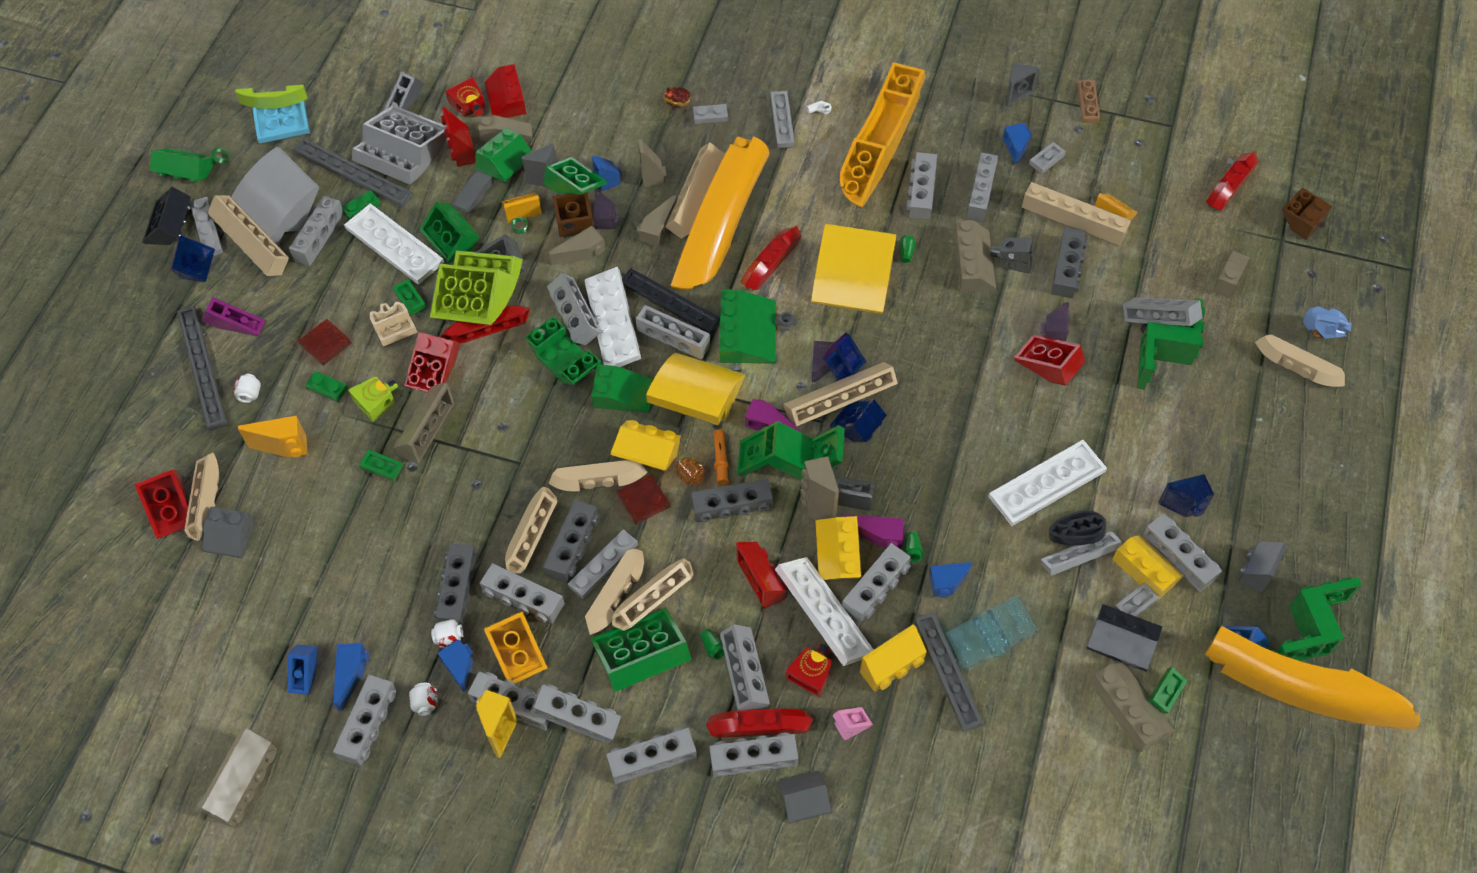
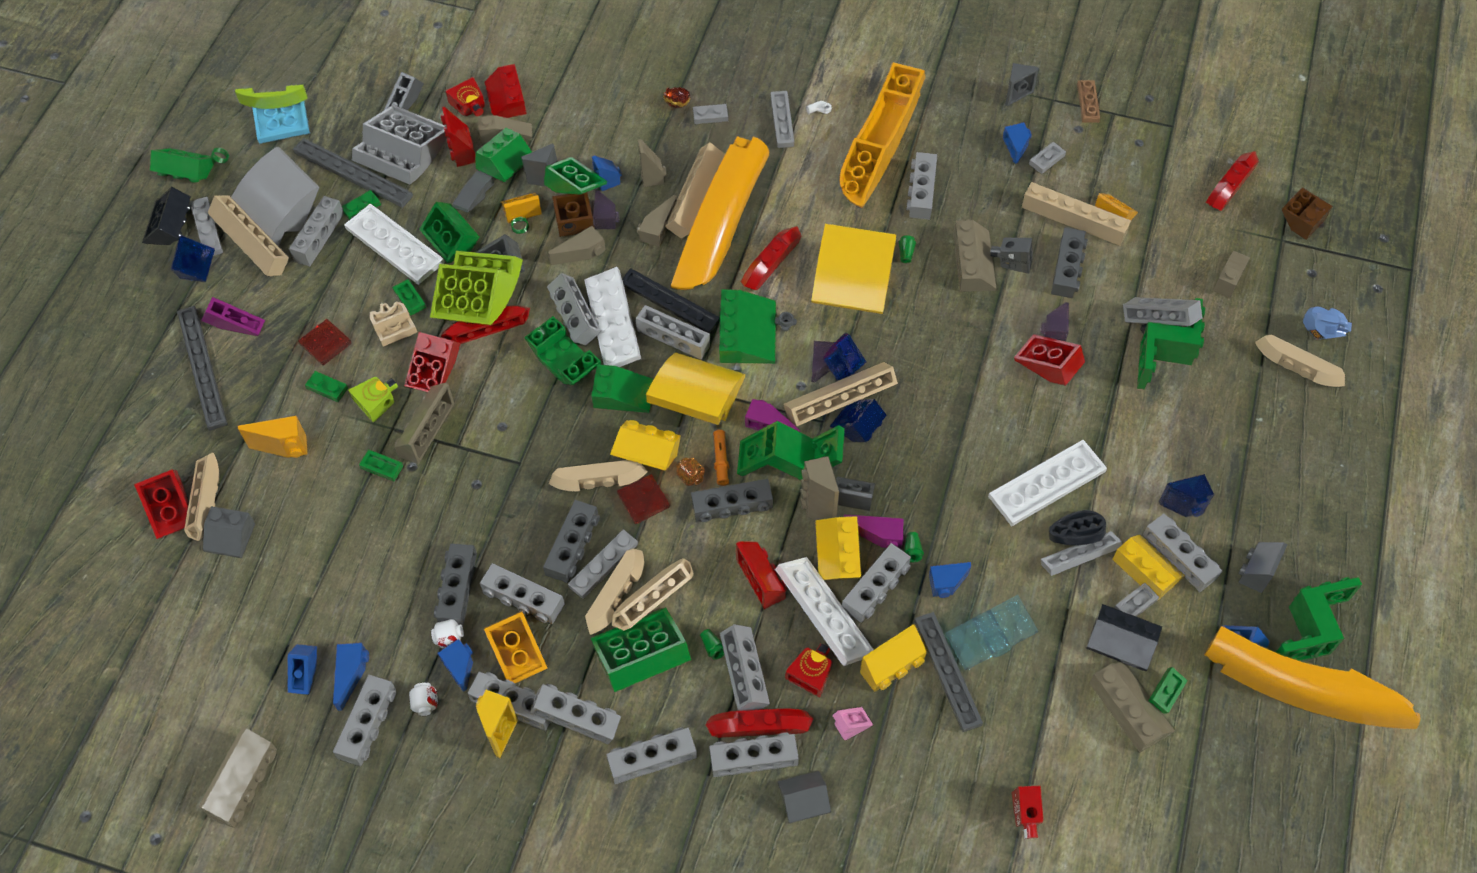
white head [233,374,261,403] -> none
tan brick [505,487,557,574] -> none
light grey brick [967,153,998,222] -> none
none -> red torso [1011,785,1044,839]

